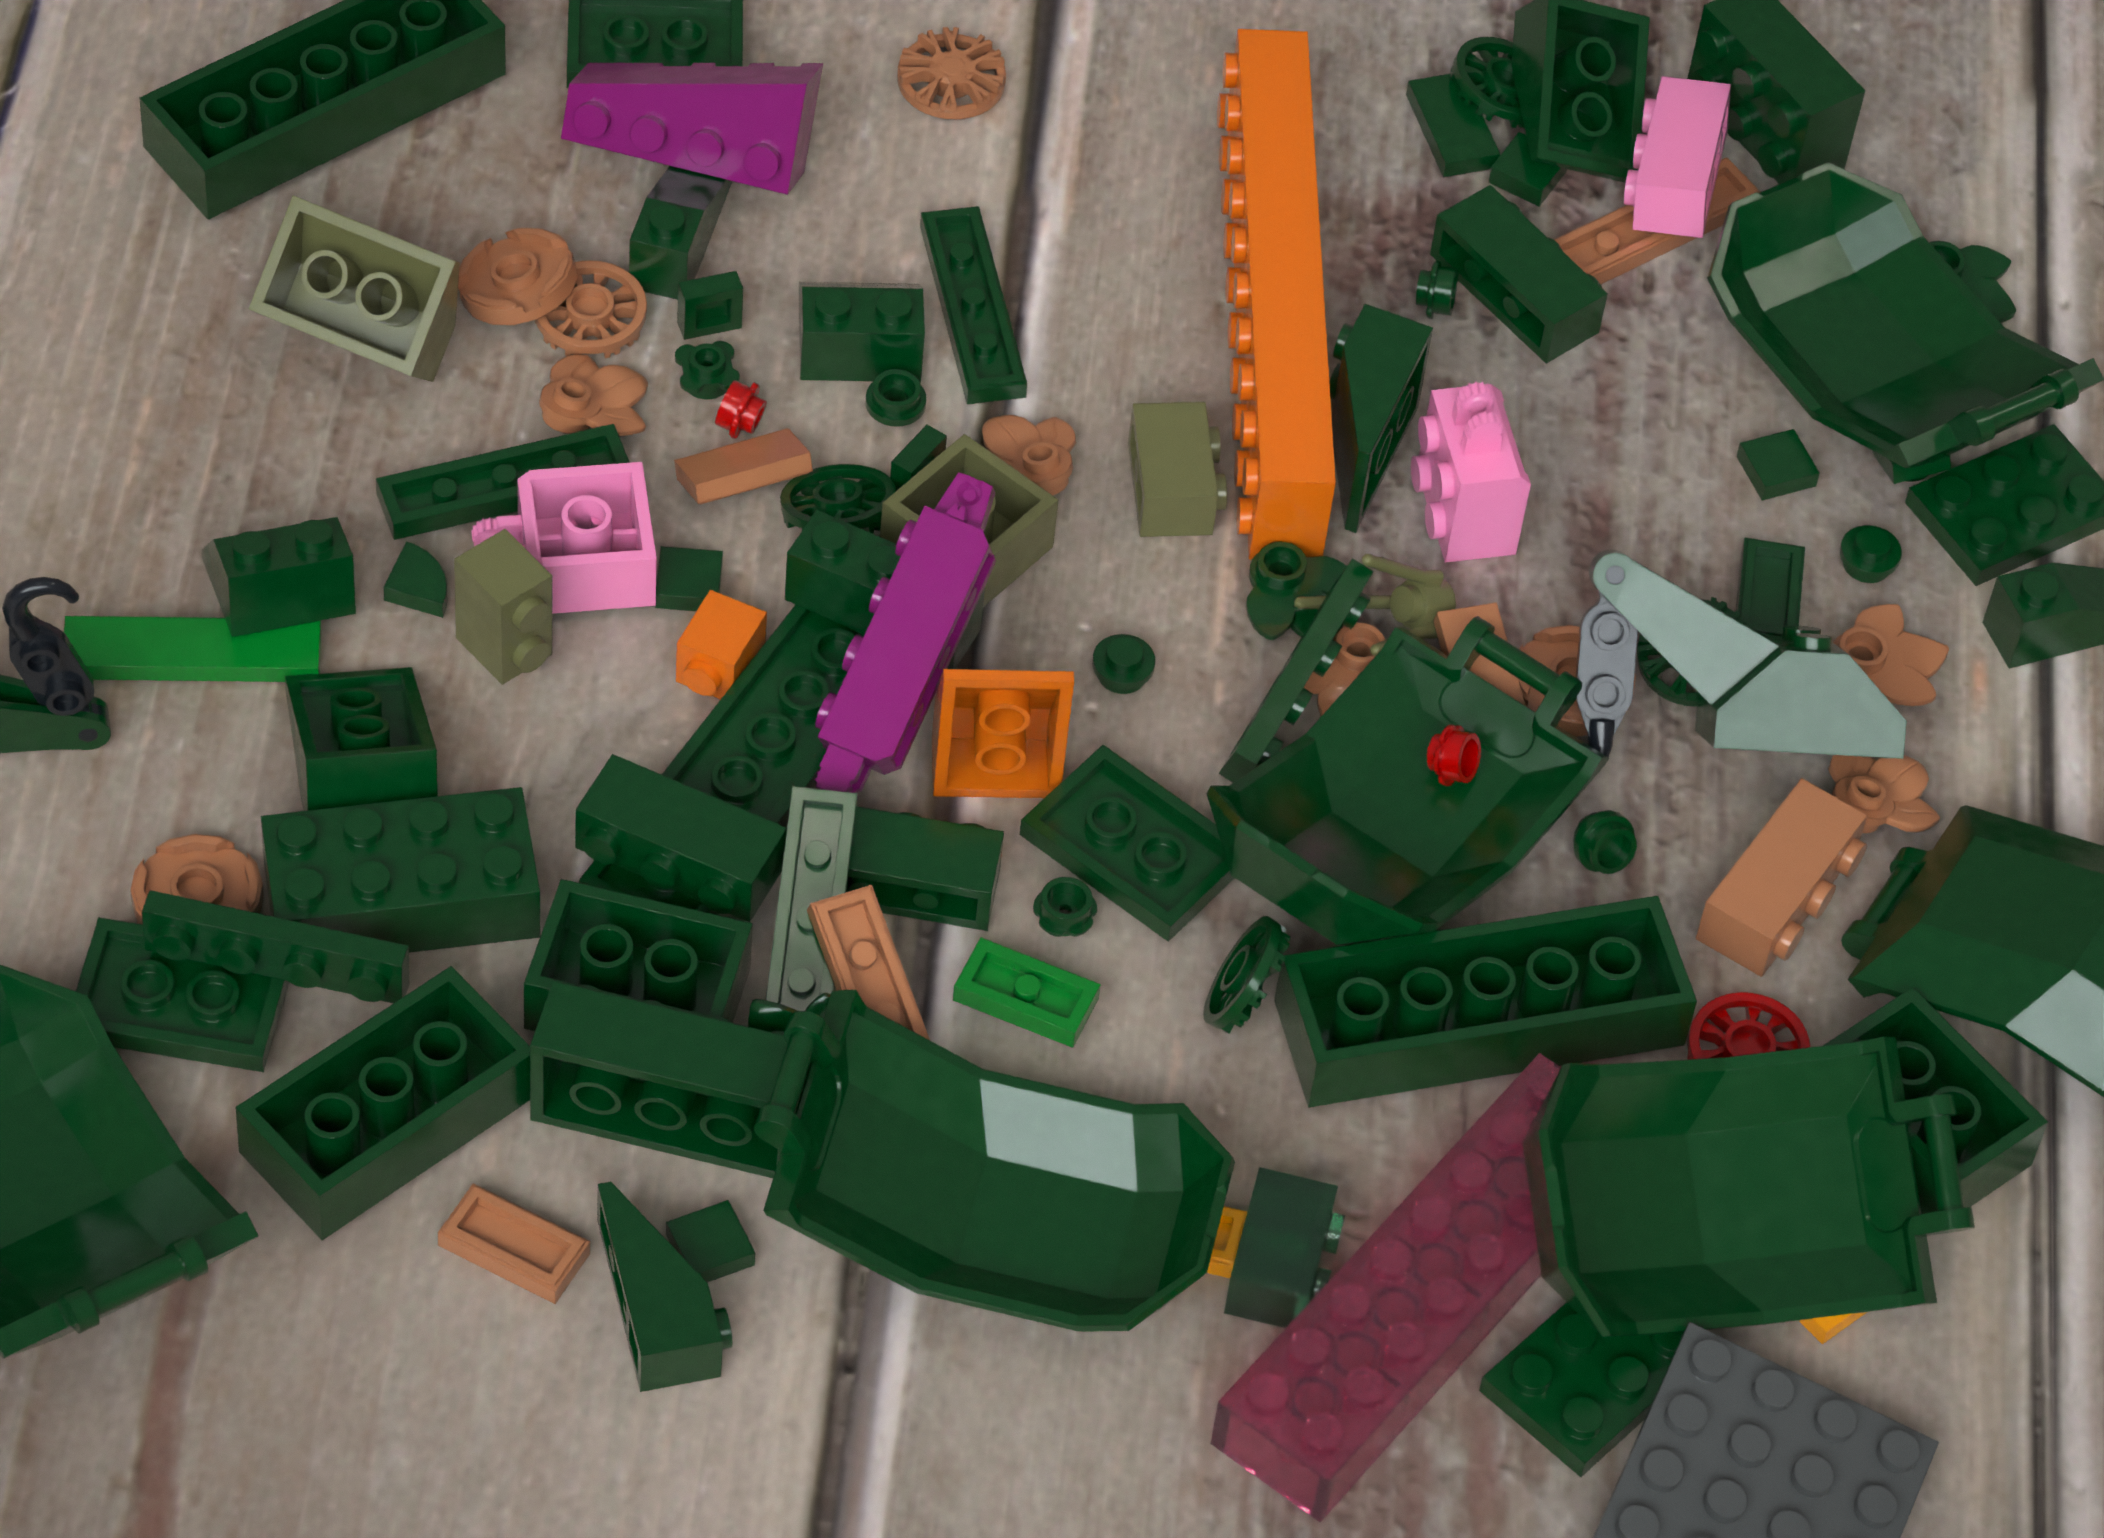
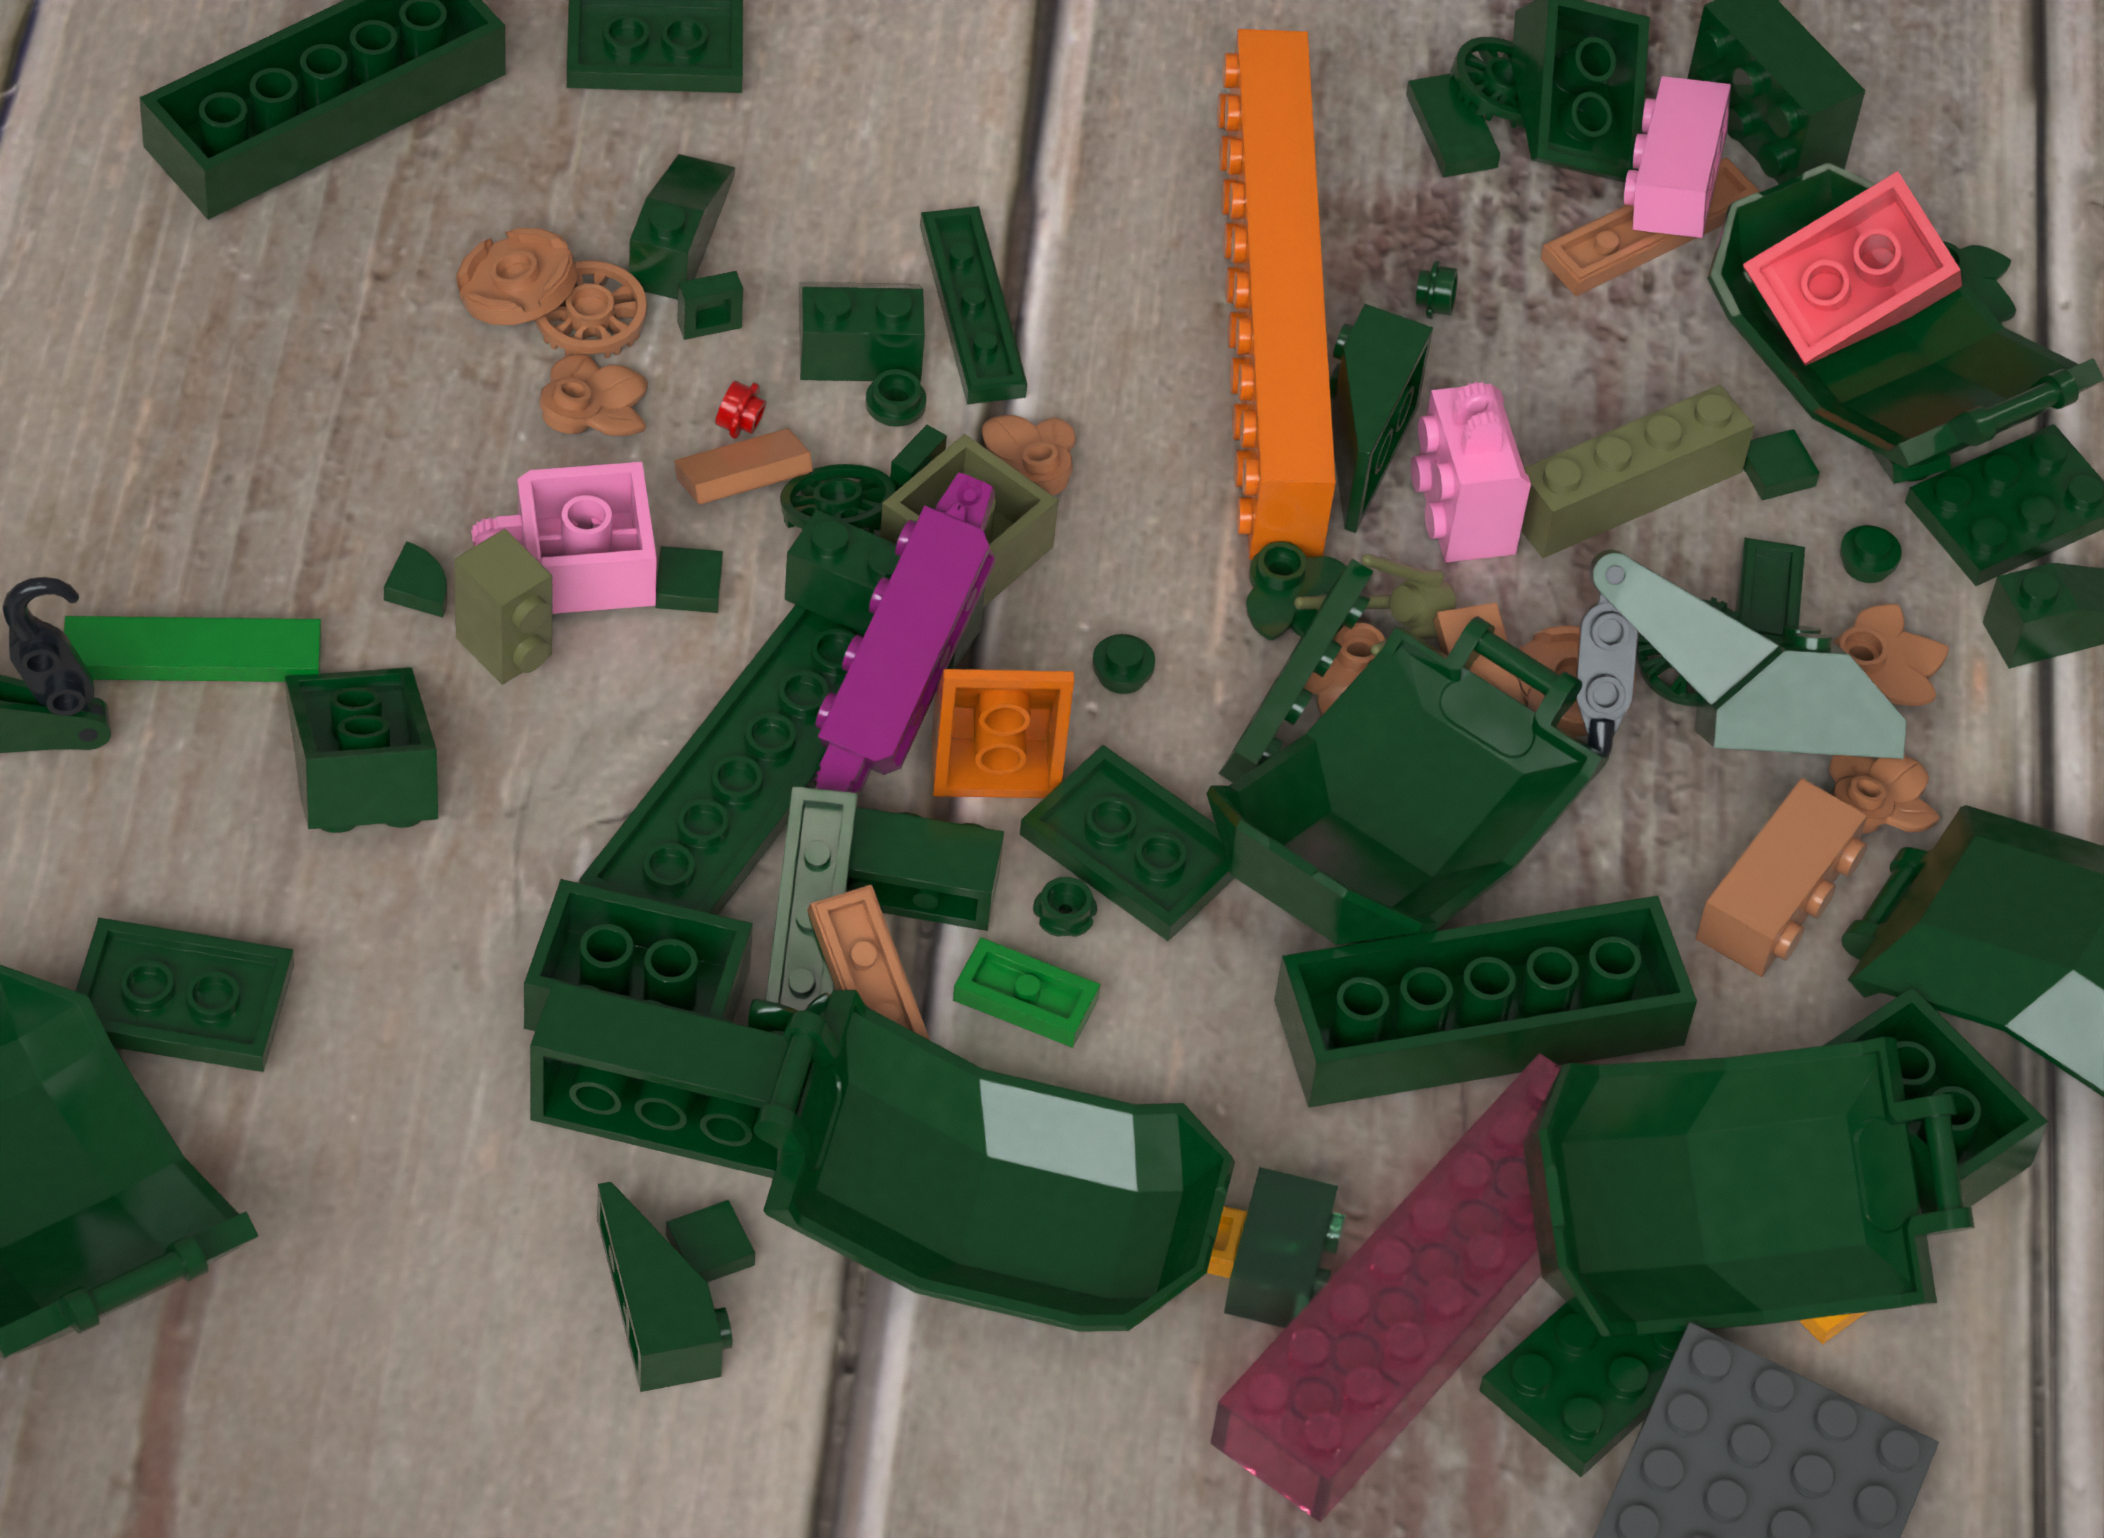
nougat tile [130,834,264,925] -> none
dark green plate [142,890,410,1003] -> none
dark green slope [202,517,356,637] -> none
dark green brick [235,966,530,1240] -> none
olive slope [248,195,460,382] -> none
dark green brick [261,787,540,953] -> none
dark green plate [376,424,630,540] -> none
nougat tile [438,1183,590,1304] -> none
magenta wedge [561,63,823,195] -> none
dark green brick [575,754,787,922] -> none
dark green plate [675,341,740,400] -> none
orange brick [676,590,767,699] -> none
nougat wheel [897,27,1006,120] -> none
olive brick [1128,402,1227,537] -> none
dark green wheel [1203,916,1291,1034] -> none
red plate [1427,724,1481,786] -> none
dark green brick [1430,185,1608,364] -> none
dark green tile [1488,132,1567,207] -> none
dark green plate [1573,810,1637,874] -> none
red wheel [1687,992,1811,1060] -> none
none -> olive brick [1521,385,1755,558]
none -> coral slope [1743,171,1962,366]

